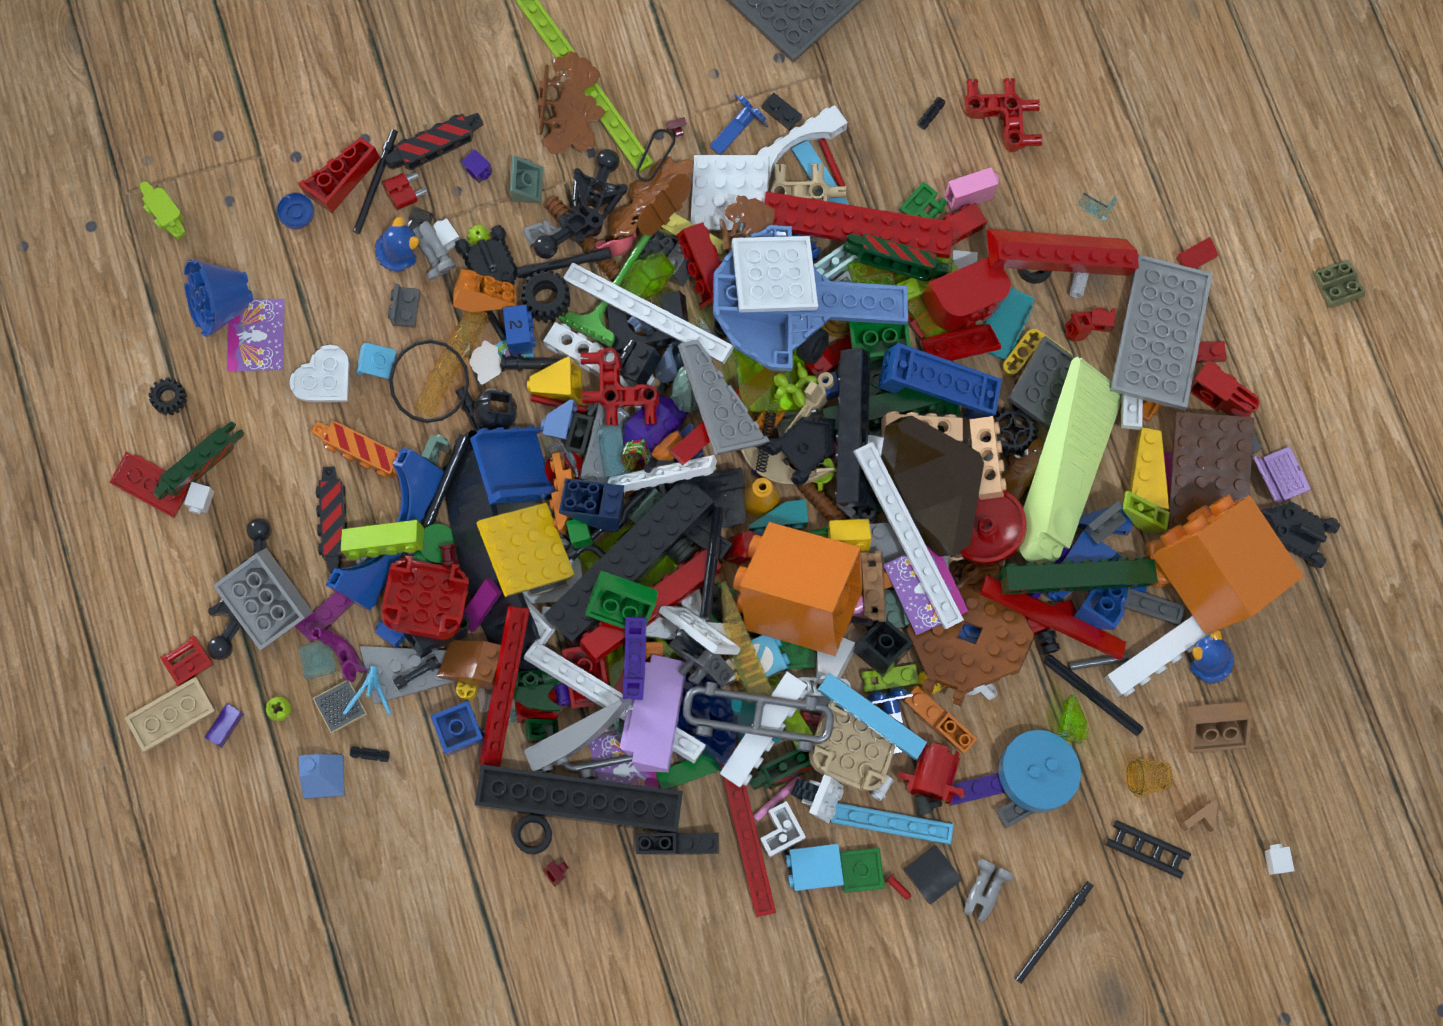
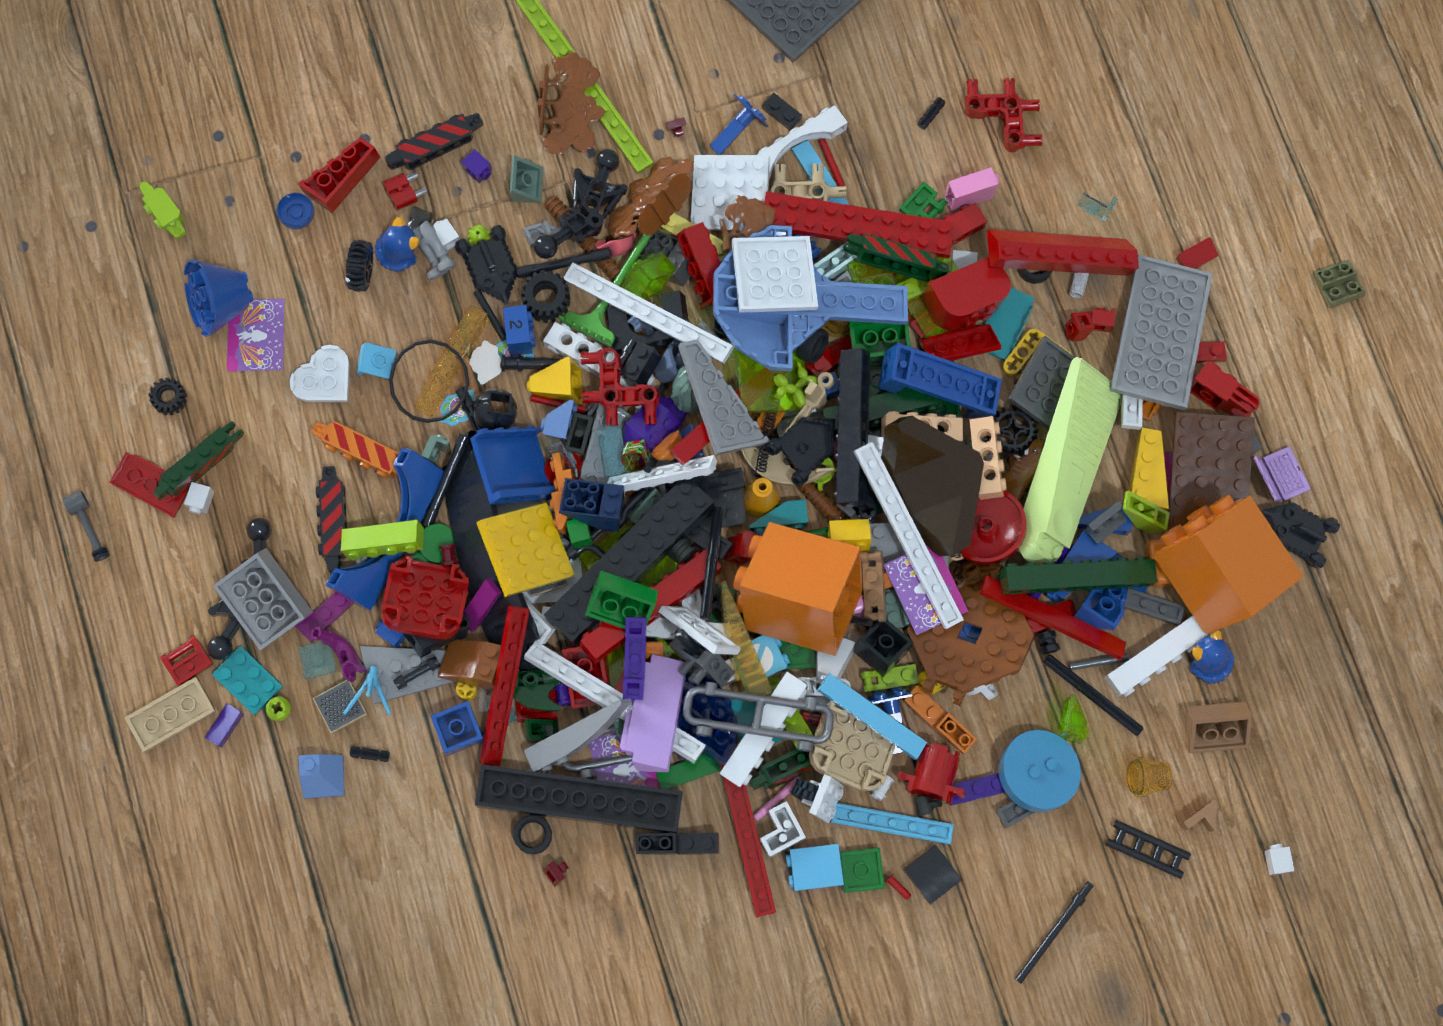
black bar [353,129,398,234] -> none
dark grey bracket [388,284,420,328] -> none
orange slope [453,269,516,312] -> none
black piece [636,129,676,182] -> none
light grey piece [964,859,1014,923] -> none
none -> dark grey piece [62,490,110,562]
none -> teal plate [212,646,284,716]
none -> black gear [345,240,374,292]
none -> sticker [440,390,475,426]

